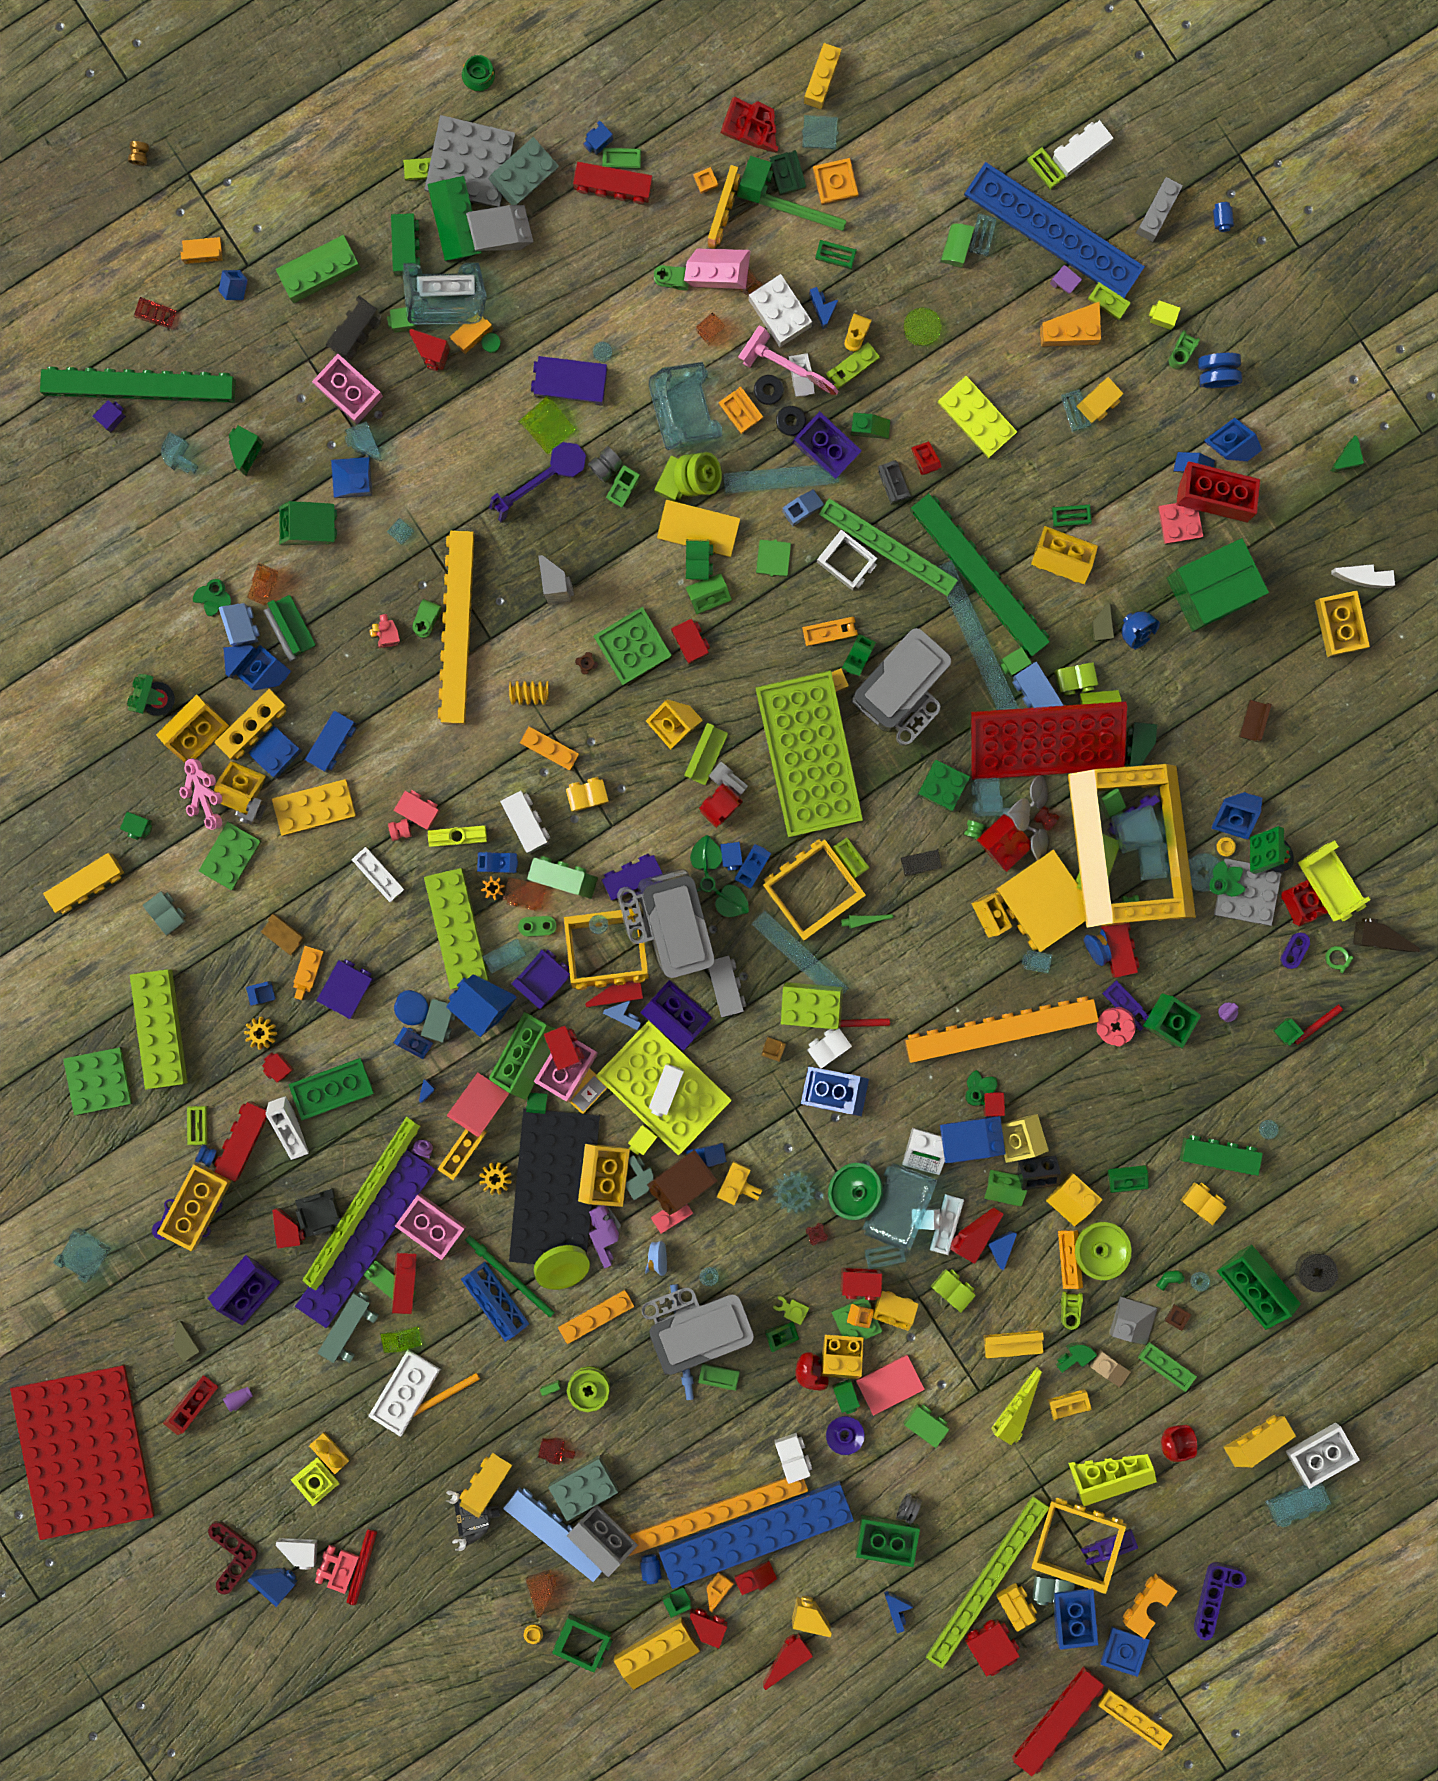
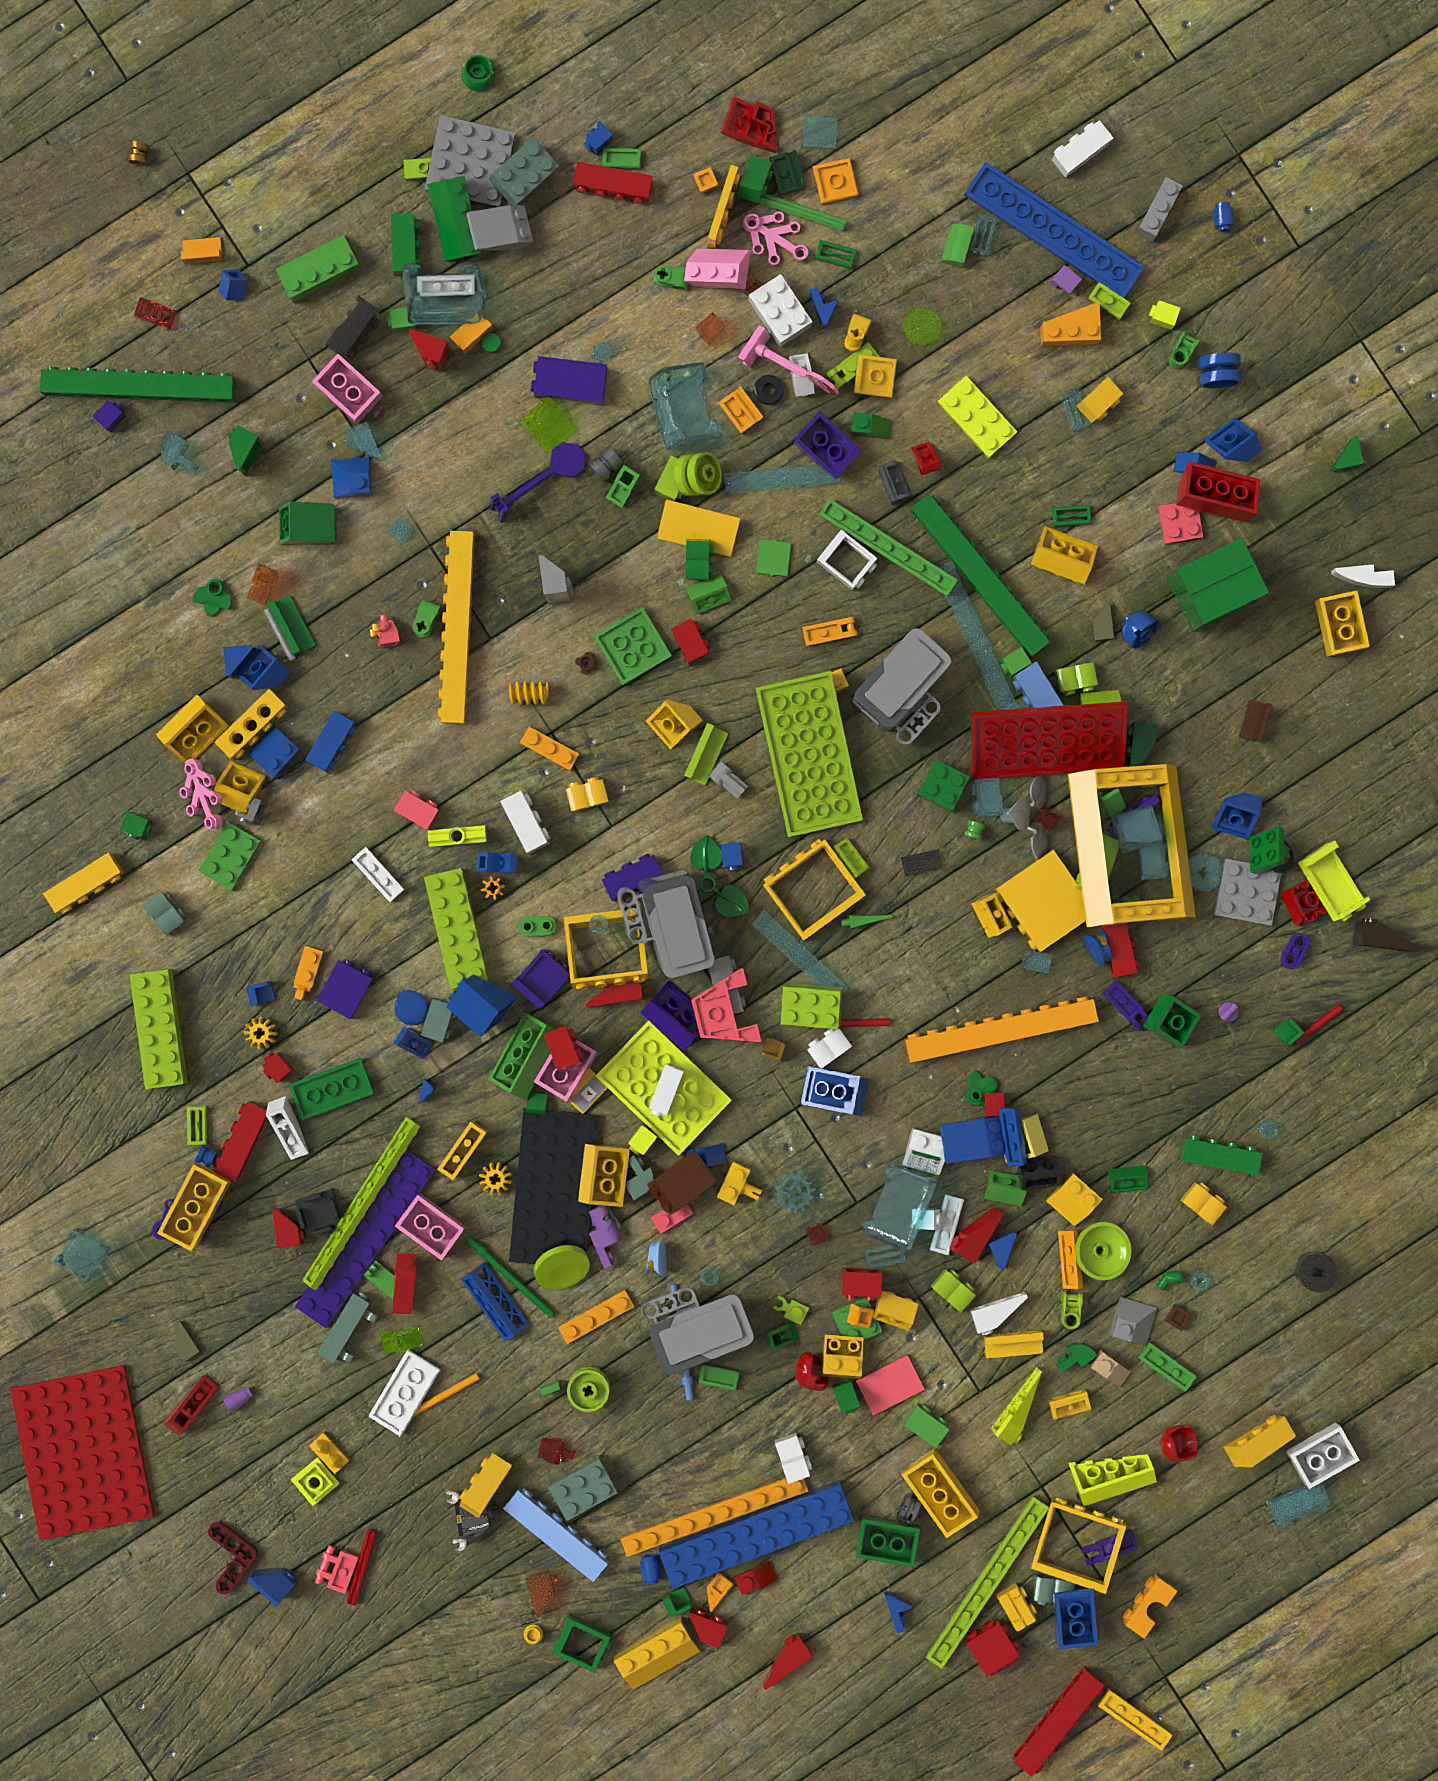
bright green plate [63,1047,132,1115] -> none
plate [127,674,175,716] -> none
dark purple slope [208,1255,280,1326] -> none
light blue slope [219,603,260,646] -> none
pearl gold panel [261,914,305,956] -> none
yellow plate [272,779,356,836] -> none
white slope [276,1538,317,1570] -> none
coral wheel [388,818,412,841] -> none
medium lavender plate [412,1140,433,1159] -> none
coral tile [447,1072,509,1137] -> none
clear light blue brick [483,939,527,973] -> none
clear orange bracket [503,877,546,911] -> none
wedge [527,856,598,899] -> none
light grey brick [567,1505,638,1577] -> none
medium blue slope [603,1000,641,1030] -> none
red brick [699,783,743,828] -> none
blue brick [735,844,771,889] -> none
black piece [776,406,806,436] -> none
medium blue slope [782,489,824,527] -> none
yellow slope [792,1596,832,1637] -> none
yellow brick [804,43,842,110] -> none
dark purple dish [826,1416,865,1455] -> none
green dish [828,1163,883,1221] -> none
green brick [842,634,876,676] -> none
red brick [977,814,1031,872] -> none
lime tile [1027,147,1066,190] -> none
coral plate [1097,1007,1136,1046] -> none
blue plate [1100,1626,1150,1677] -> none
dark purple beam [1194,1562,1246,1640] -> none
green plate [1209,861,1245,897] -> none
yellow plate [1216,837,1236,856] -> none
green slope [1217,1244,1301,1330] -> none
bright green piece [1325,946,1354,973] -> none
none -> coral wing [691,968,761,1042]
none -> bright pink plant [743,211,808,266]
none -> yellow tile [854,355,897,398]
none -> yellow slope [902,1448,980,1538]
none -> white slope [970,1292,1028,1335]
none -> blue plate [998,1107,1027,1166]

